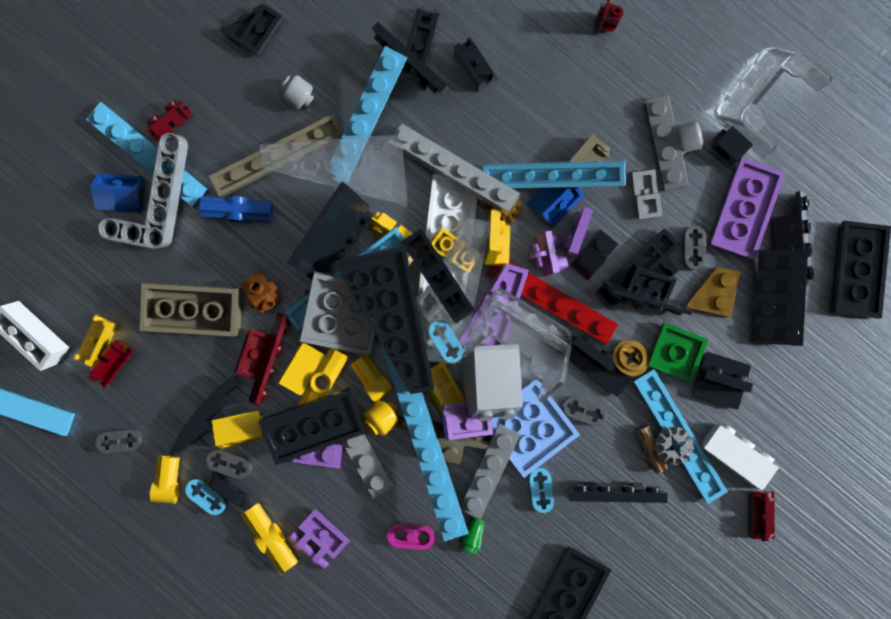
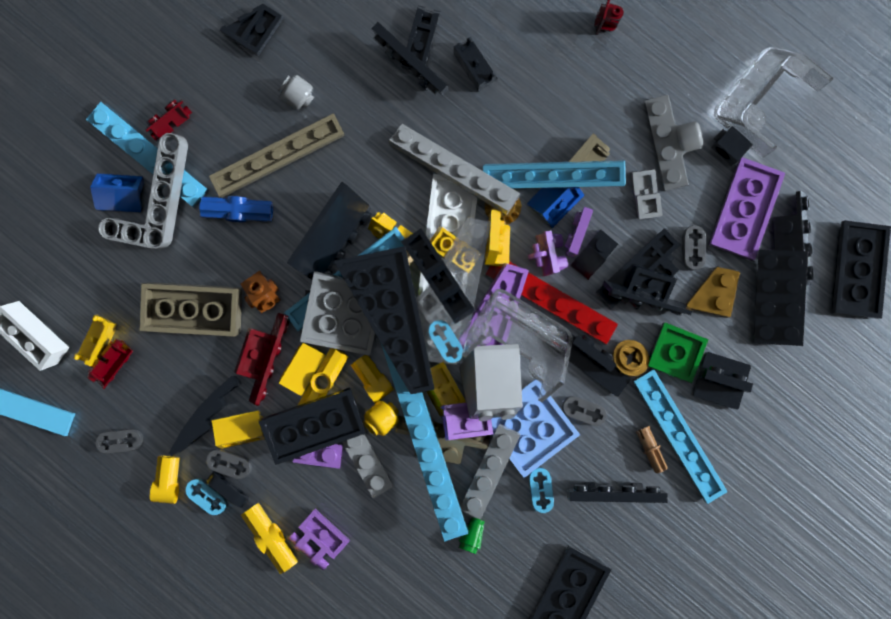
clear wing [260,134,407,206] -> none
medium azure plate [325,46,408,184] -> none
dark pink plate [387,523,435,550] -> none
light grey gear [655,427,694,465] -> none
white brick [700,424,779,491] -> none
dark red hinge [750,491,775,541] -> none

